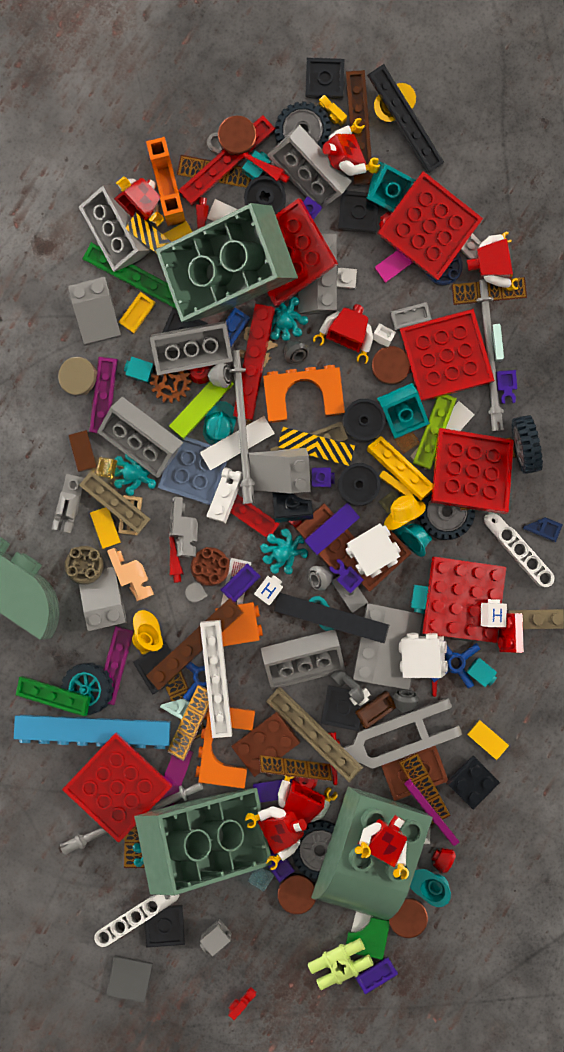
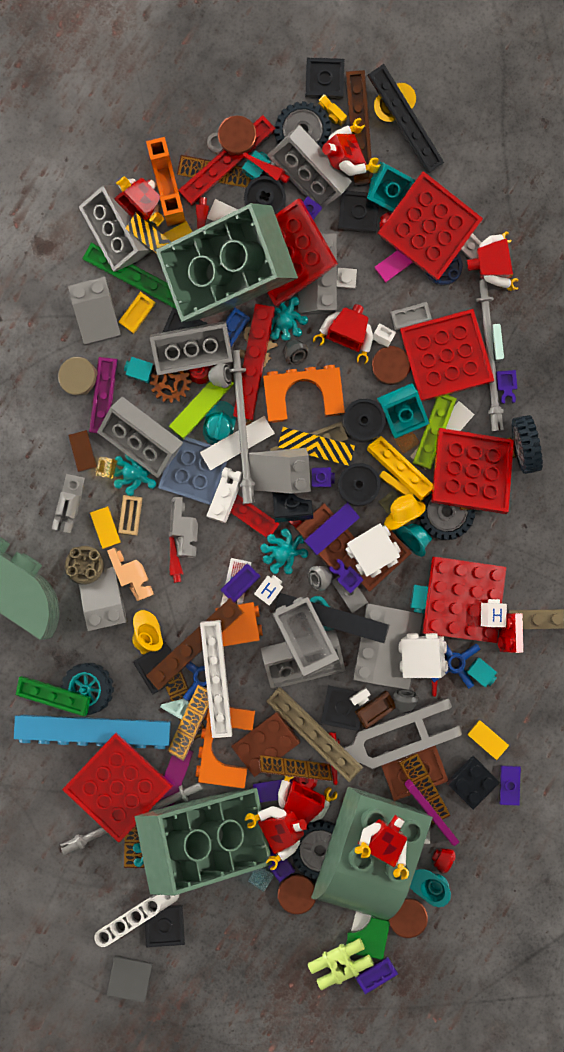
dark tan plate [79,471,151,534] -> none
magenta tile [96,626,134,705] -> none
light grey tile [185,581,208,602] -> none
copper tile [191,547,229,586] -> none
light grey brick [200,918,232,956] -> none
red plate [228,987,257,1020] -> none
dark grey bar [331,671,364,704] -> none
sticker [452,277,527,305] -> none
white piece [484,512,554,587] -> none
dark blue tile [522,517,563,542] -> none
none -> piece [273,597,339,680]
none -> dark purple plate [499,765,521,806]

